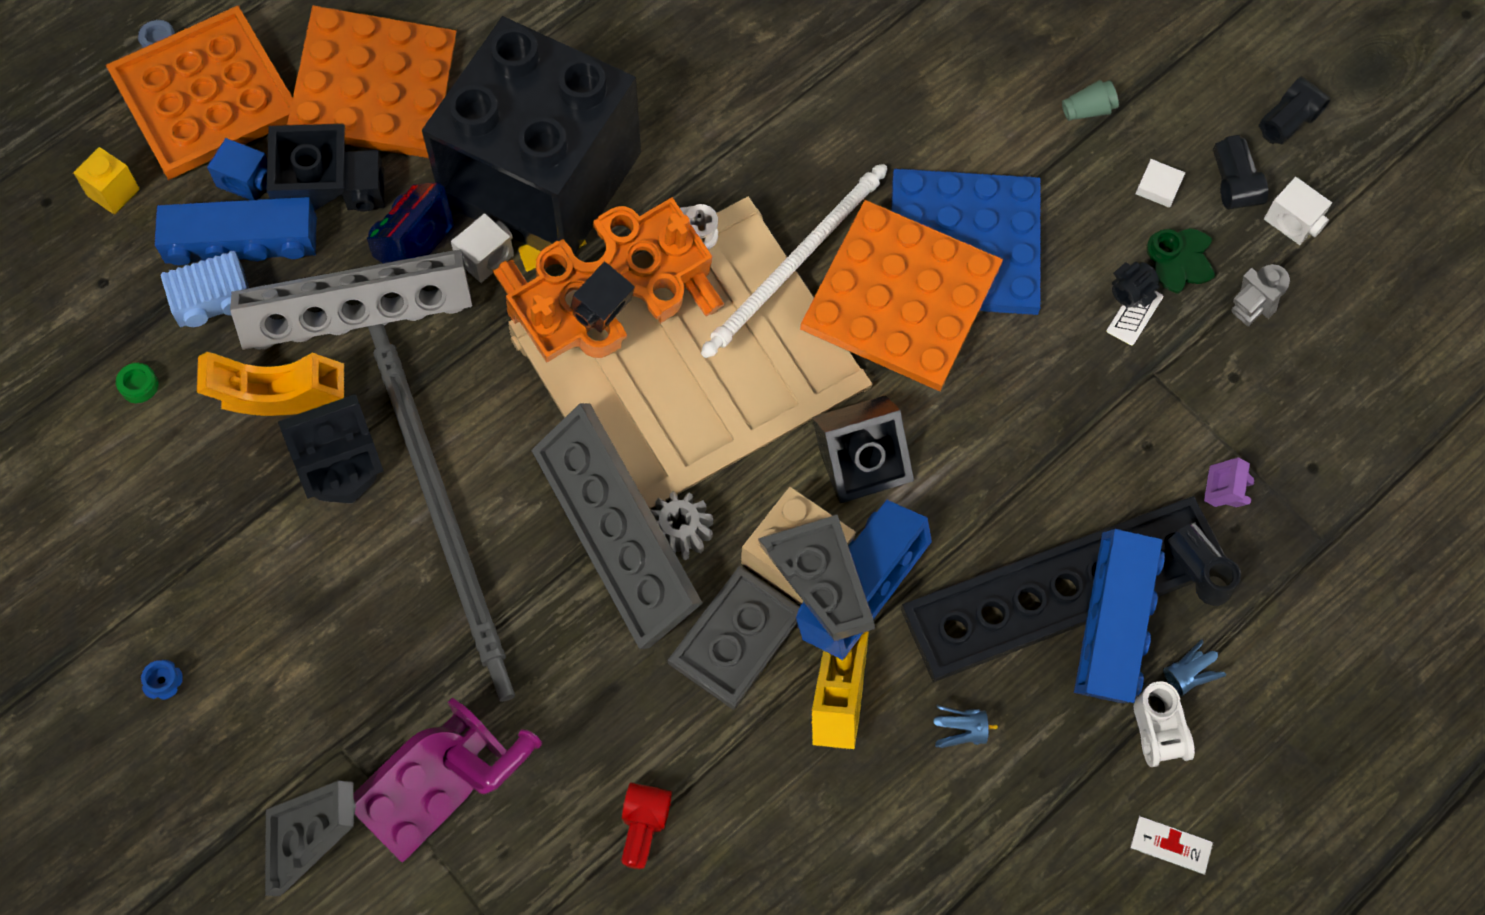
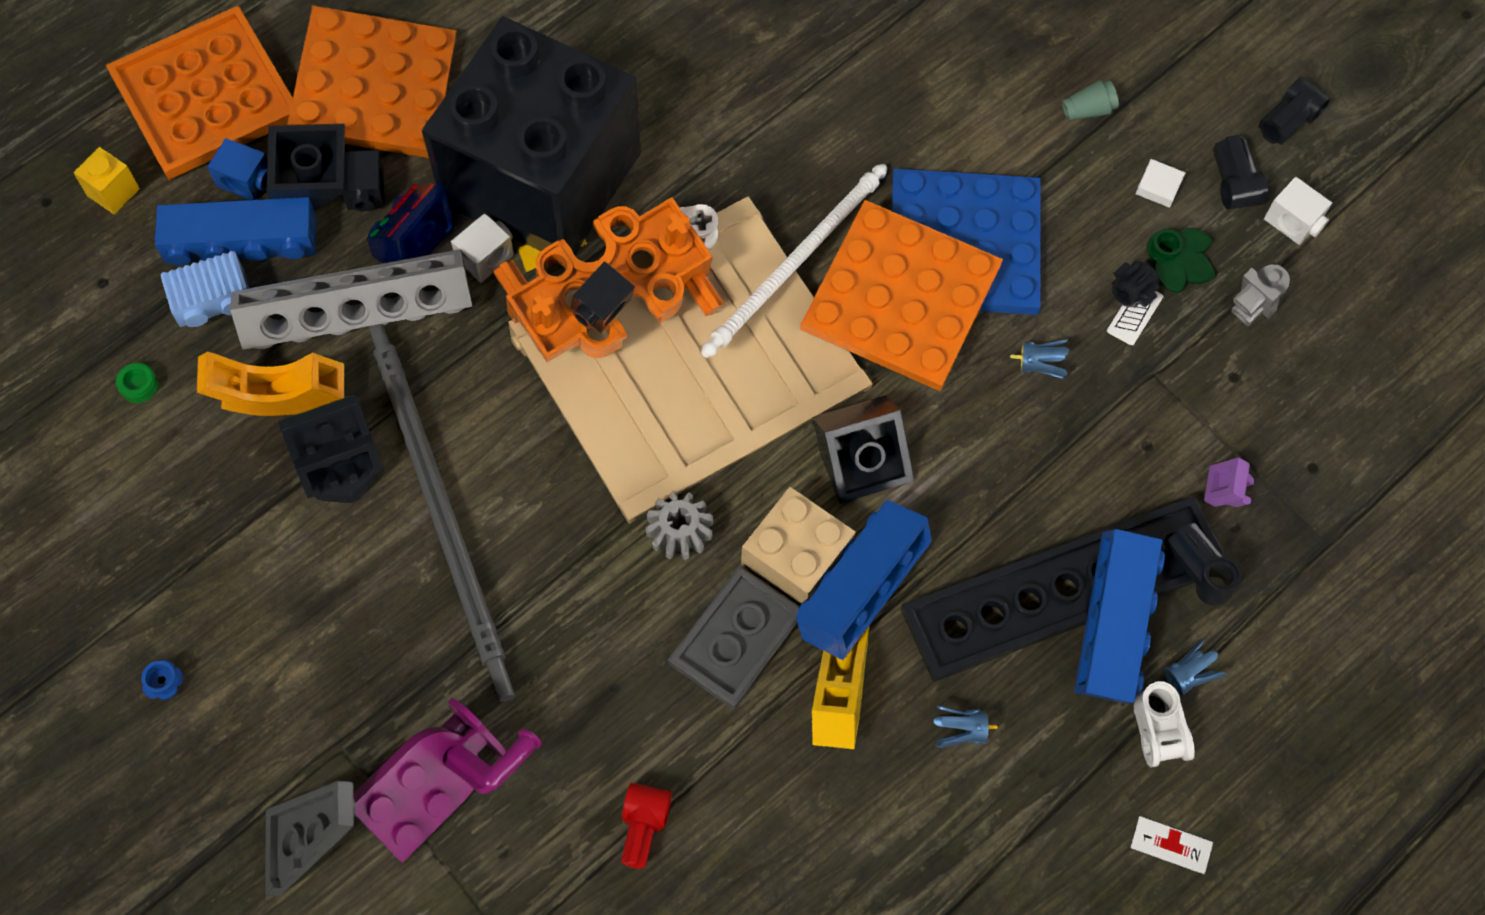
sand blue tile [138,20,175,48] -> none
dark grey plate [531,403,702,649] -> none
dark grey wing [758,515,875,641] -> none
none -> flat silver piece [1010,339,1069,379]

